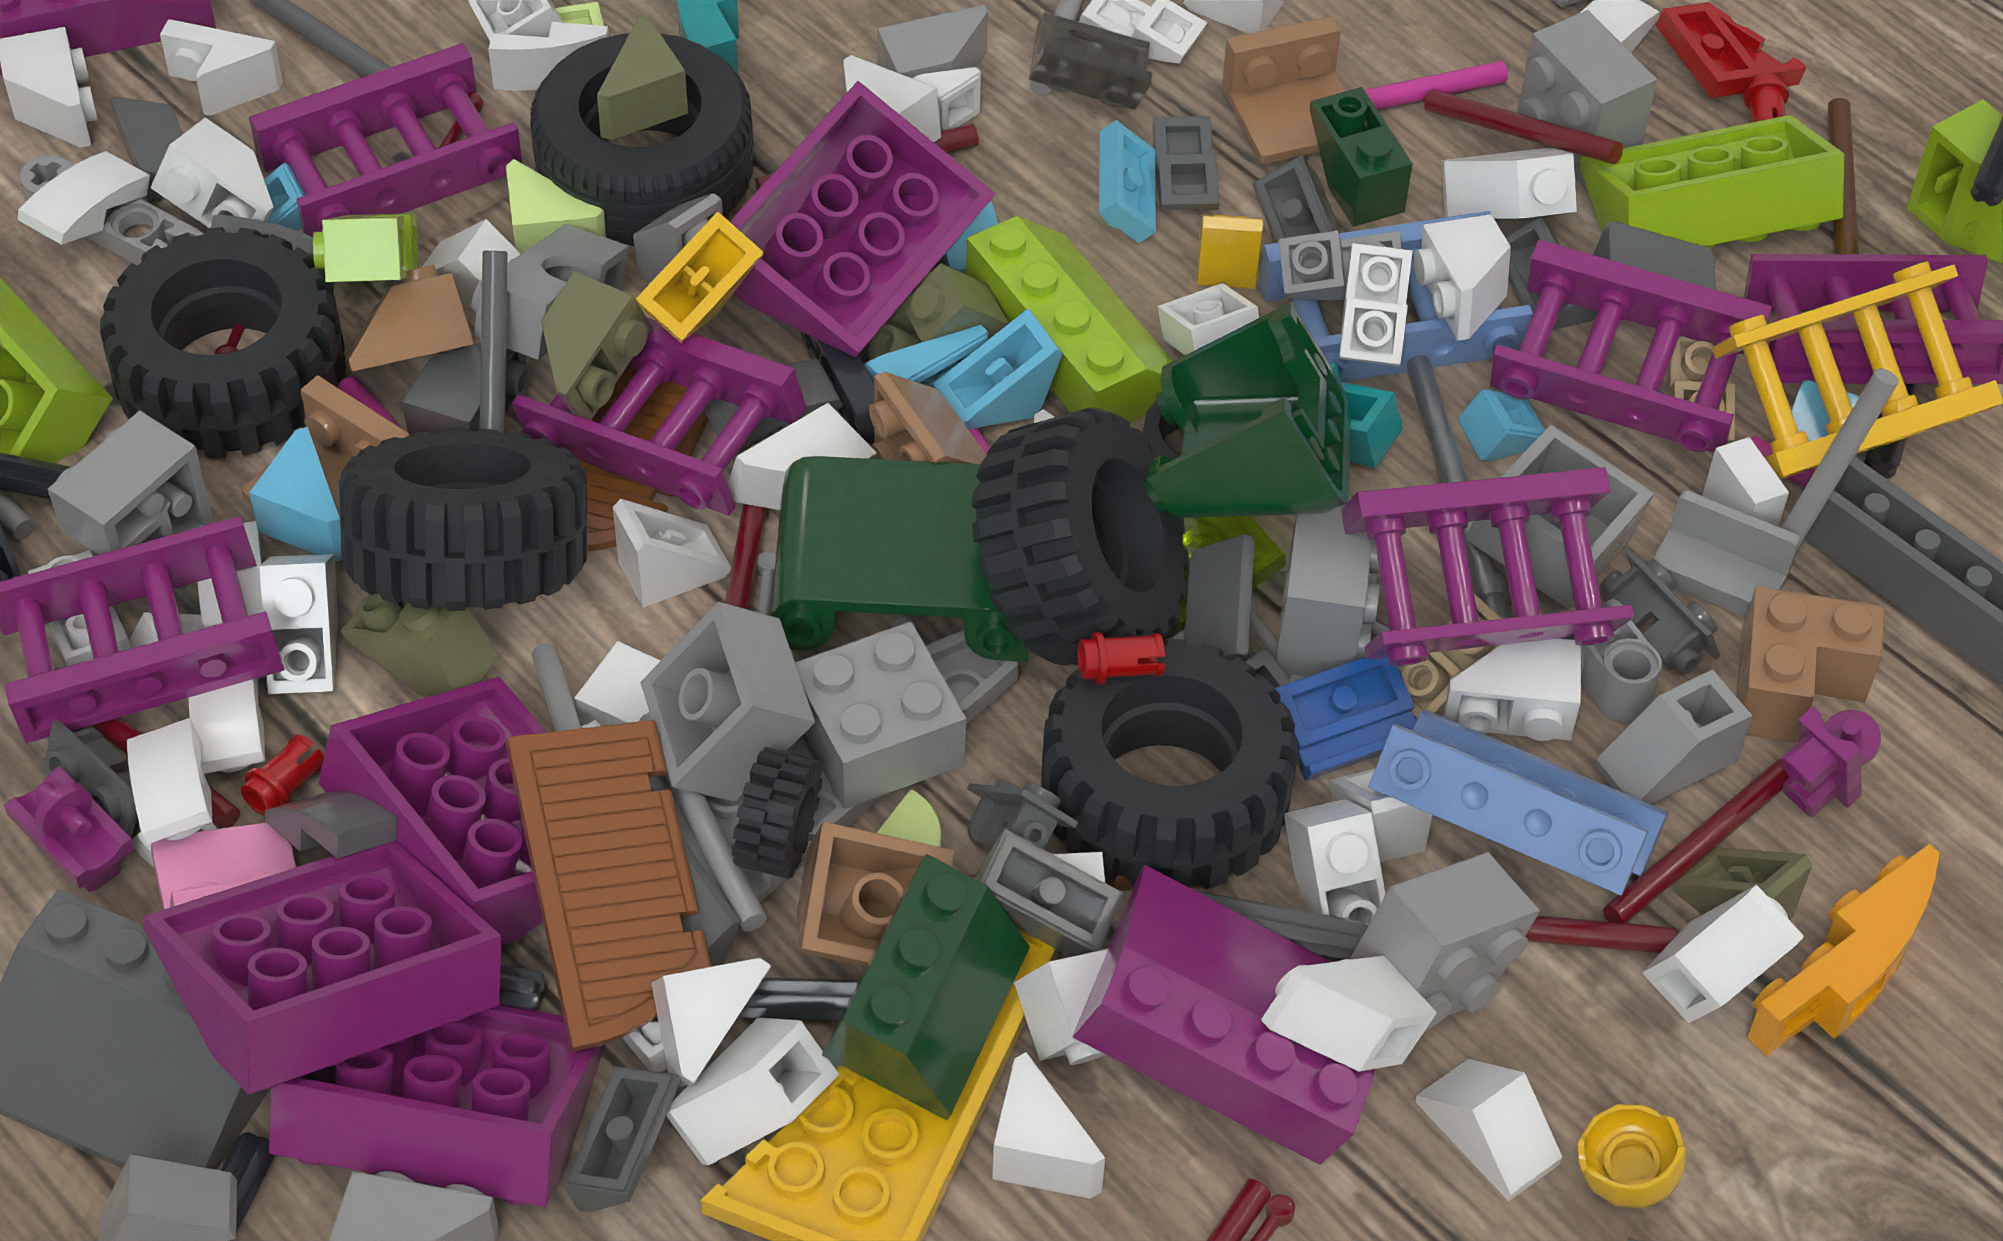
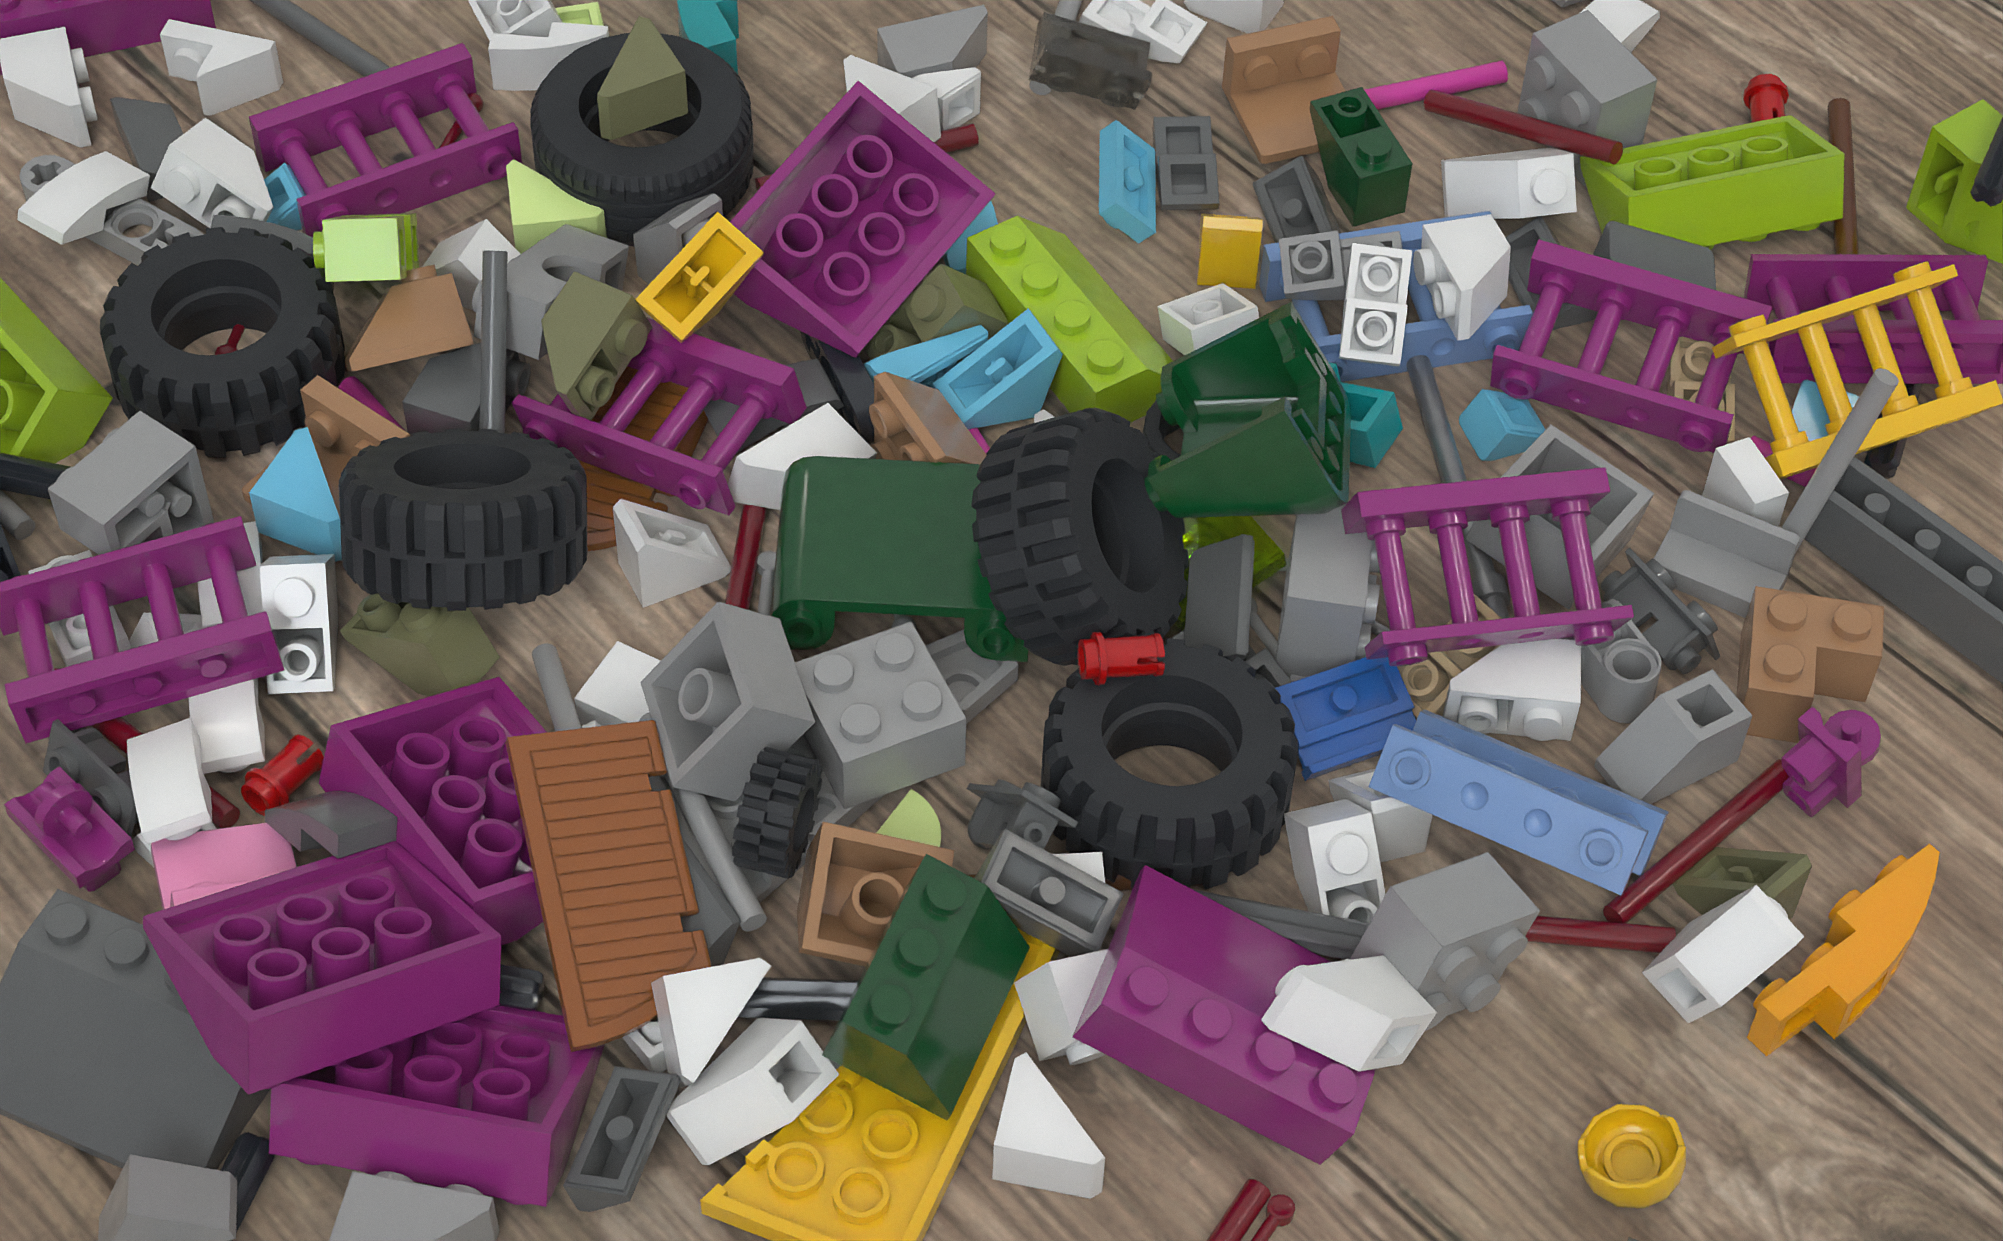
white slope [1415,1059,1563,1201] -> none
red wing [1656,2,1806,98] -> none

